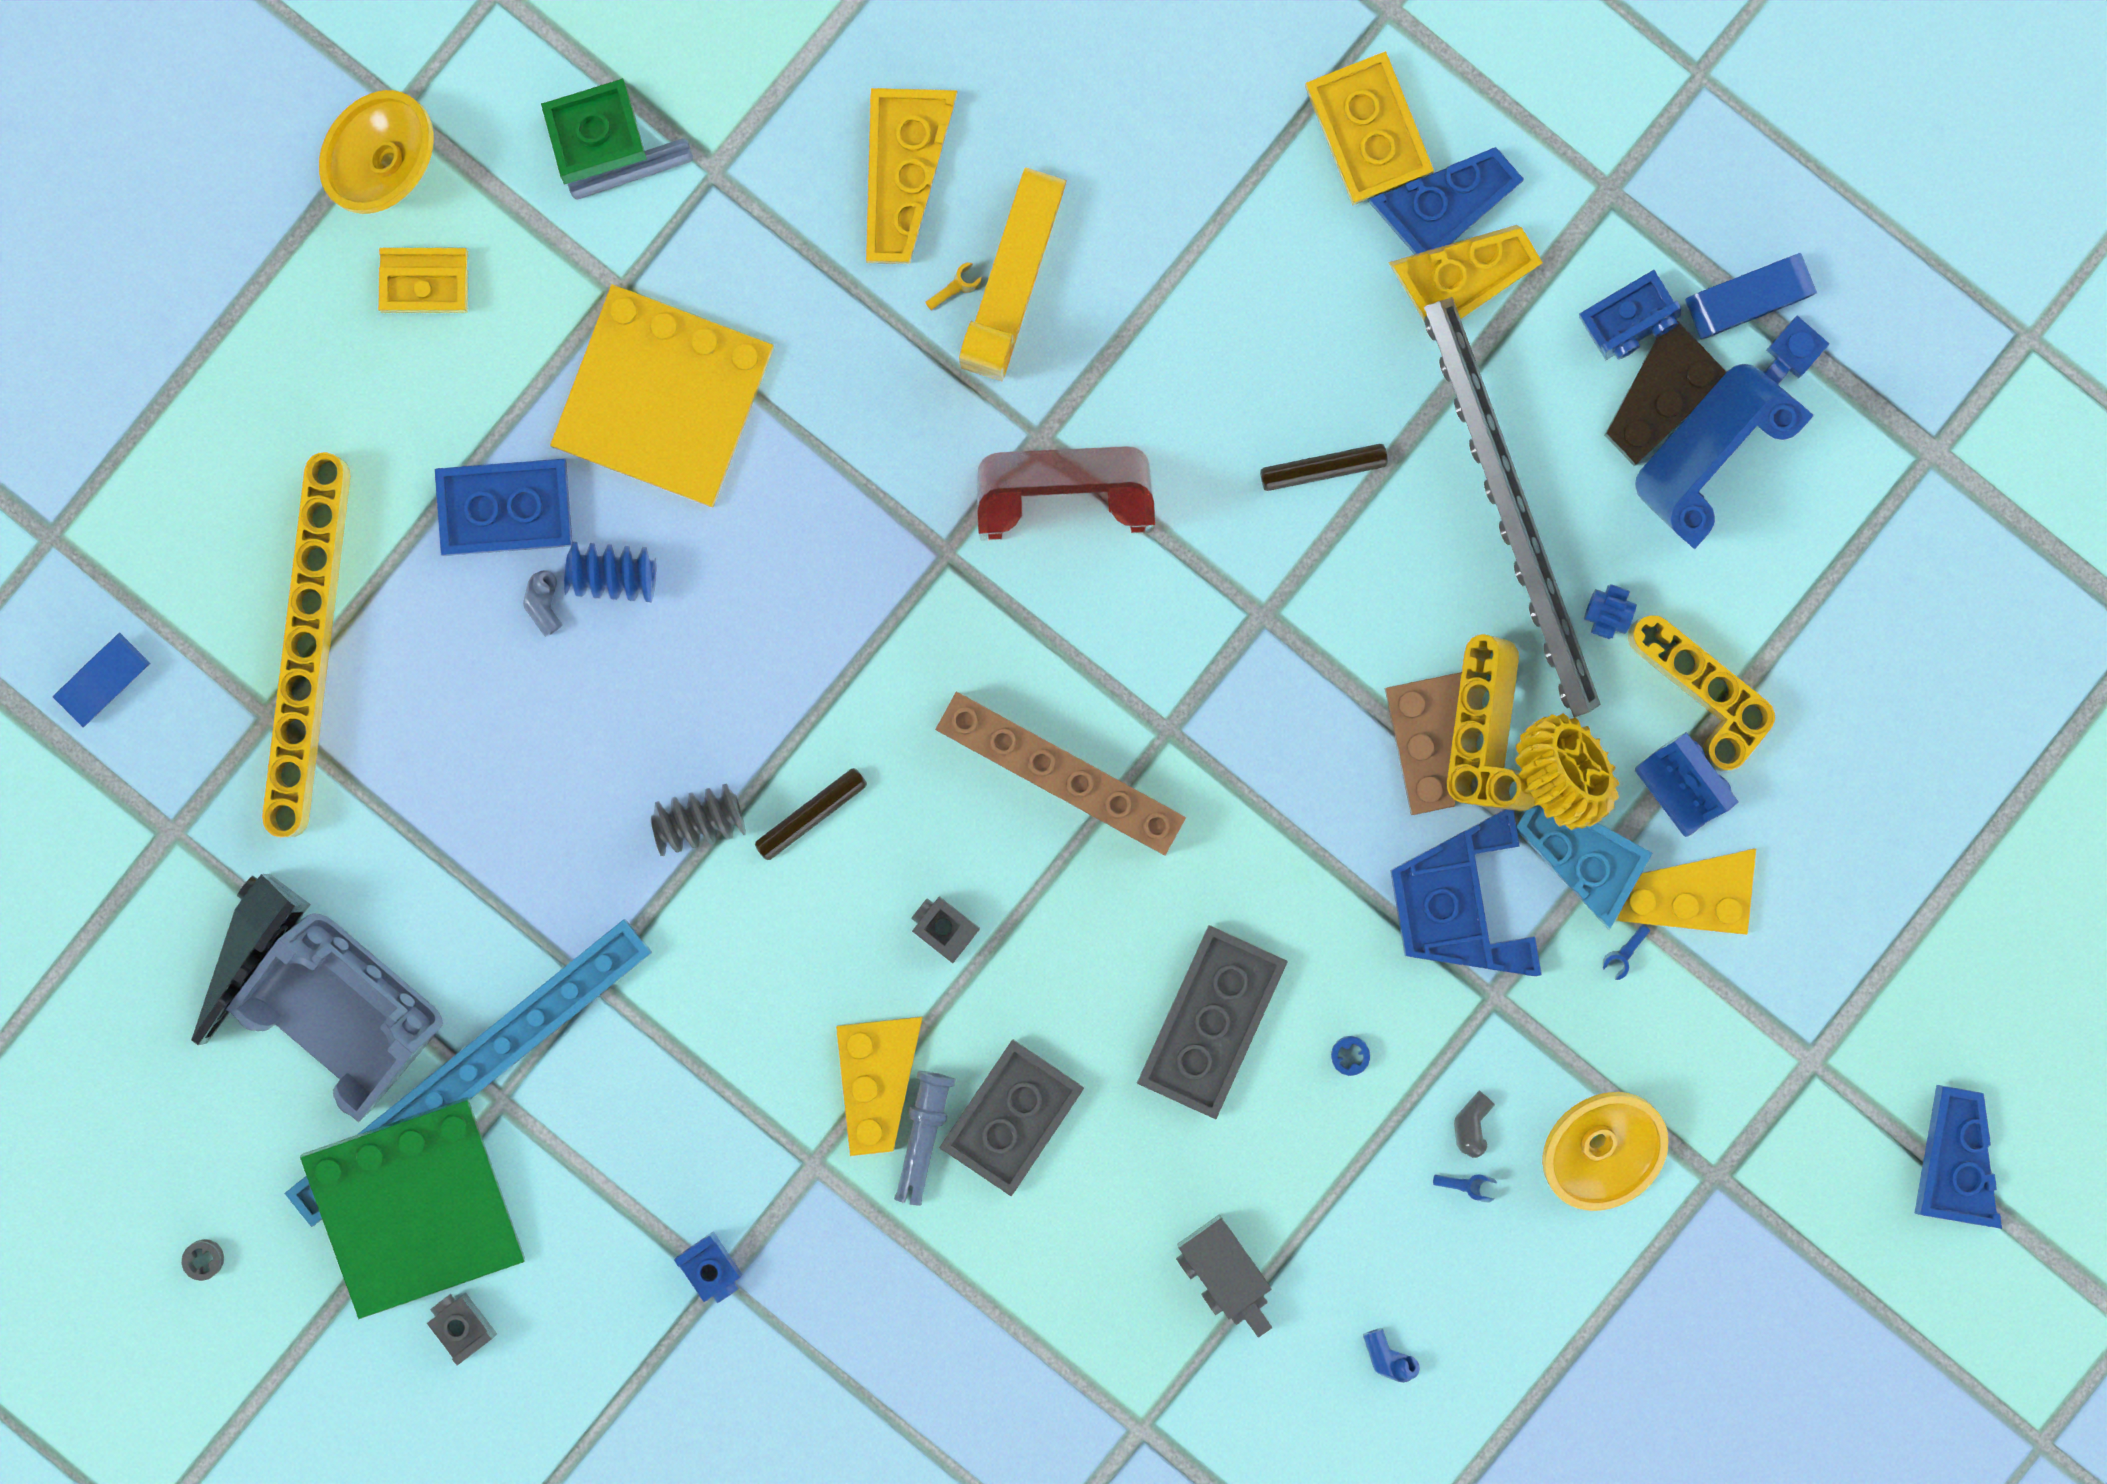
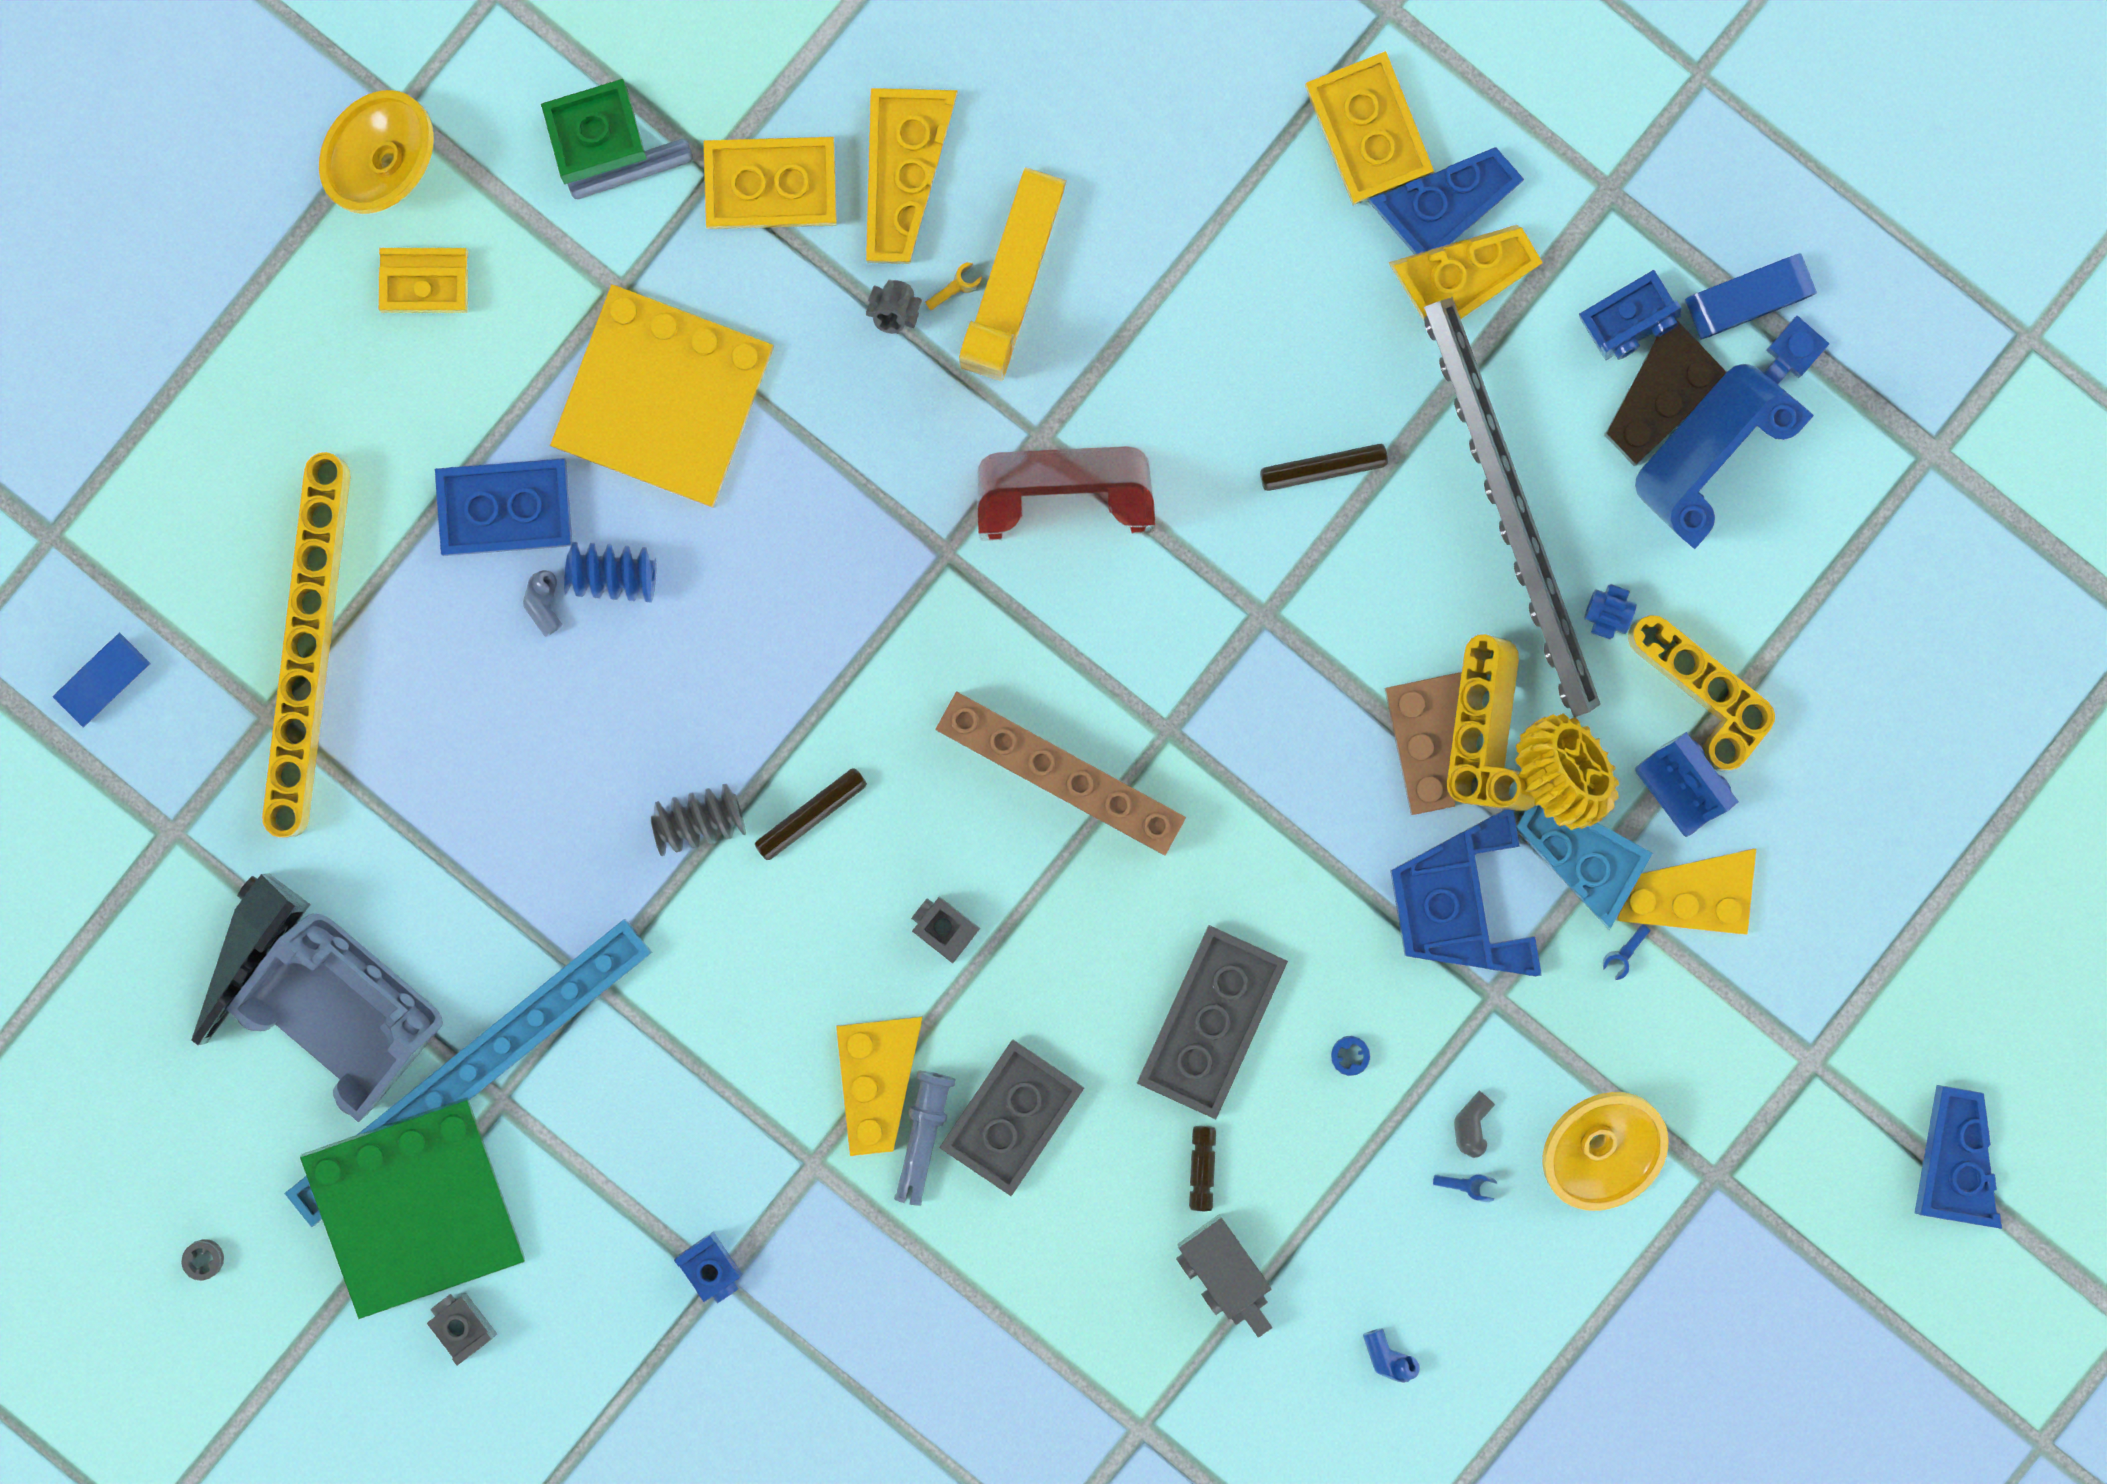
none -> yellow plate [704,137,837,229]
none -> dark grey gear [866,280,922,334]
none -> dark brown axle [1189,1126,1216,1212]

